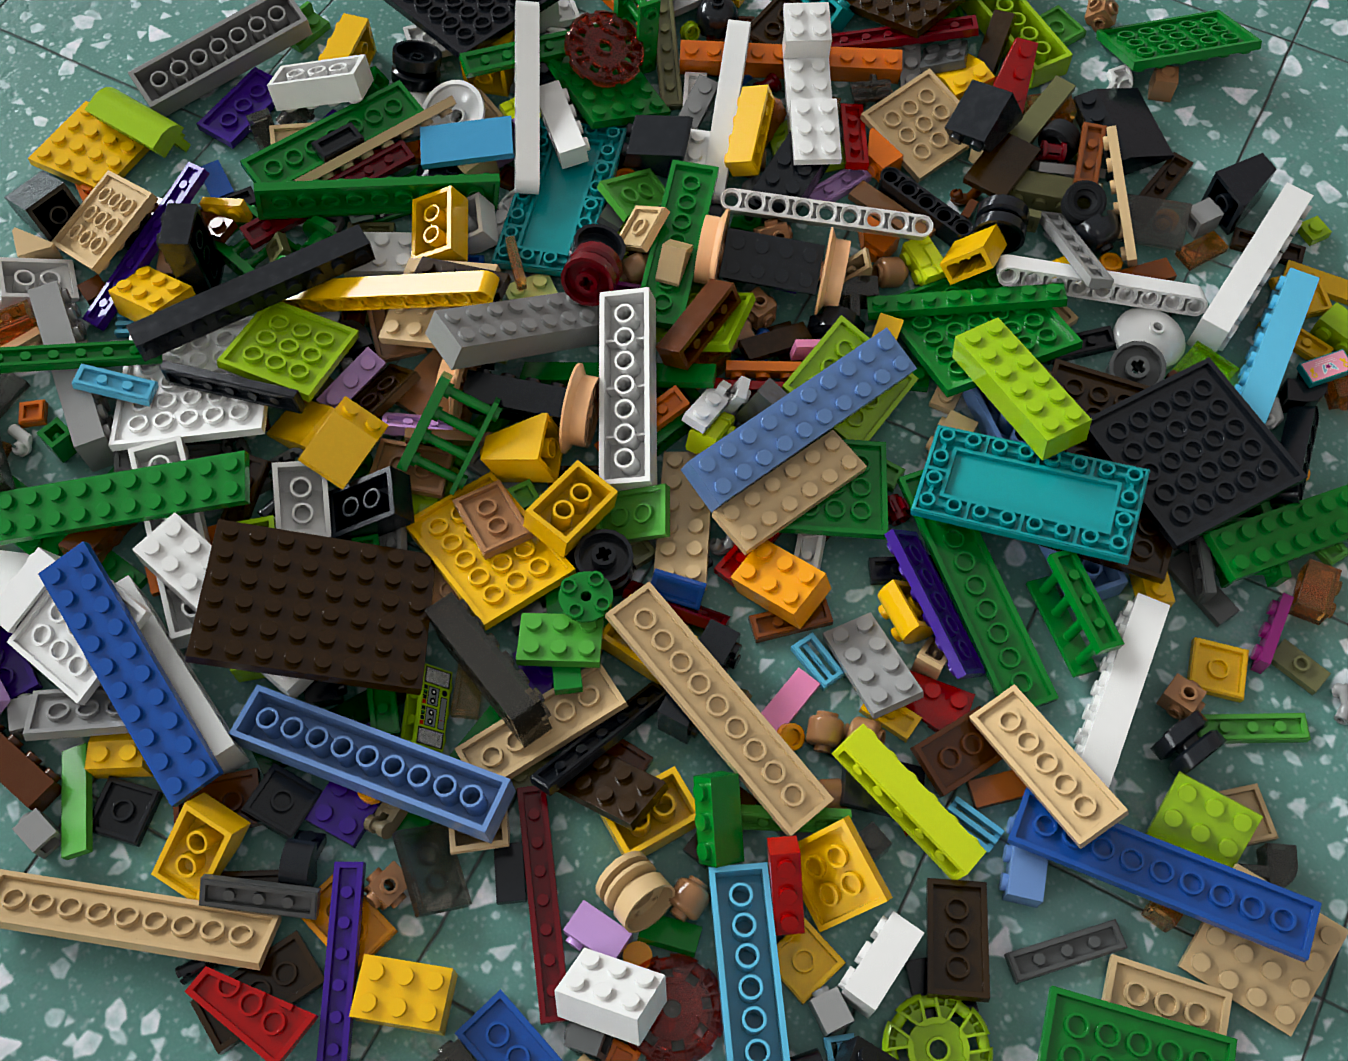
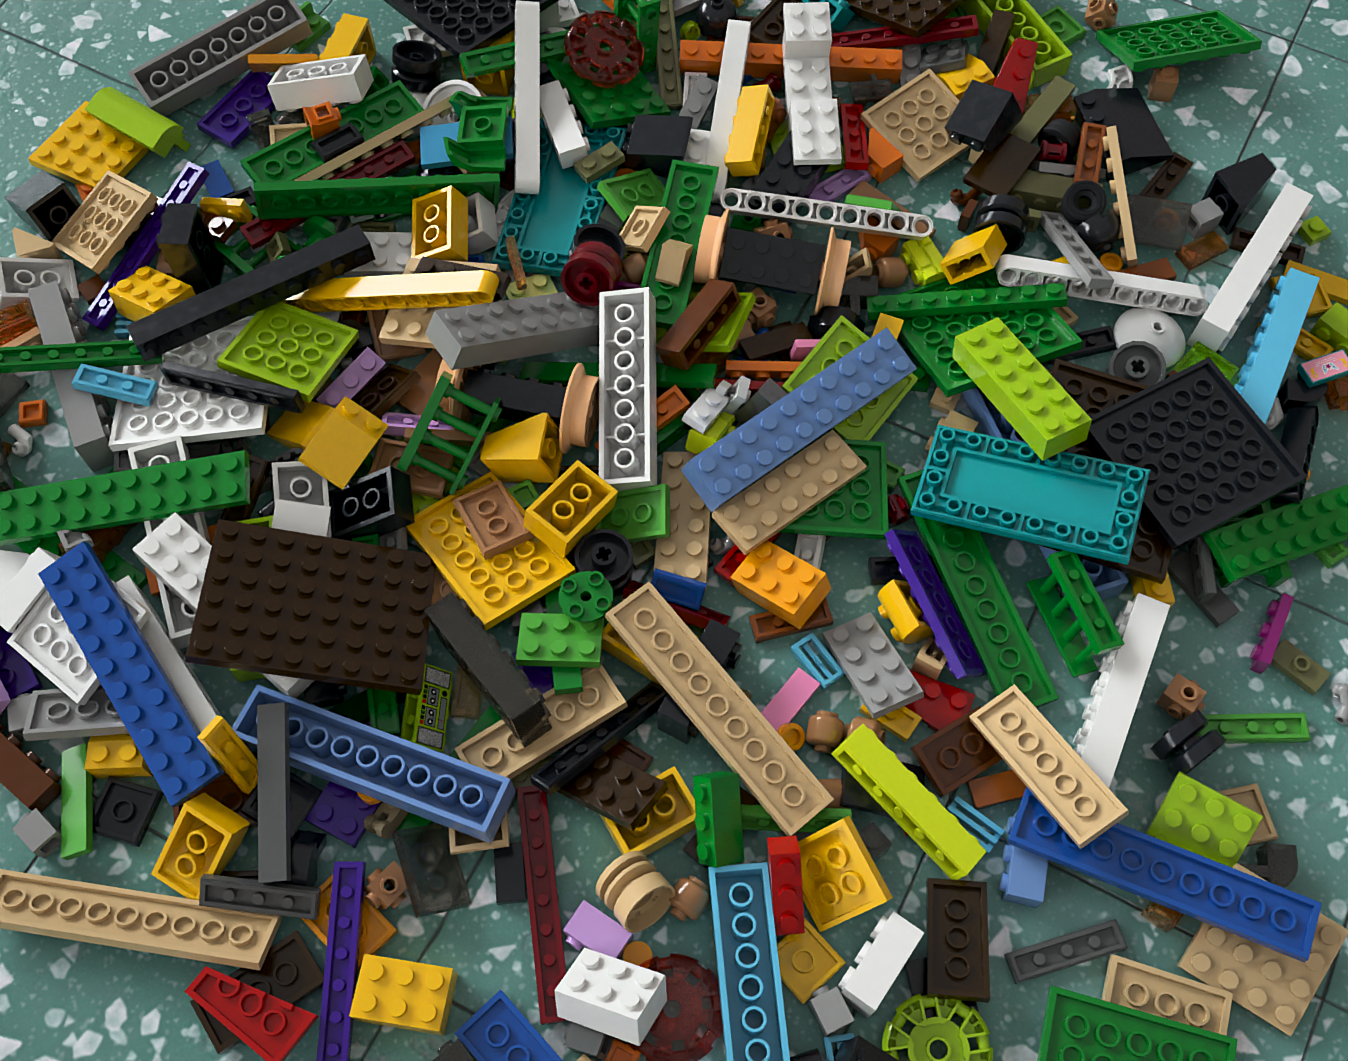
green brick [37,417,77,463] -> none
black pin [175,960,218,985] -> none
green tile [637,916,703,958] -> none
black beam [878,167,974,247] -> none
yellow tile [1187,637,1249,703] -> none
clear orange brick [1288,558,1343,626] -> none
none -> light grey tile [57,530,95,553]
none -> yellow tile [197,715,258,794]
none -> light orange tile [248,54,318,72]
none -> dark grey tile [257,702,291,883]
none -> white brick [271,499,331,537]
none -> orange window [302,101,342,140]
none -> green piece [443,91,514,172]
none -> olive plate [573,141,625,184]
none -> bright green tile [845,194,902,220]

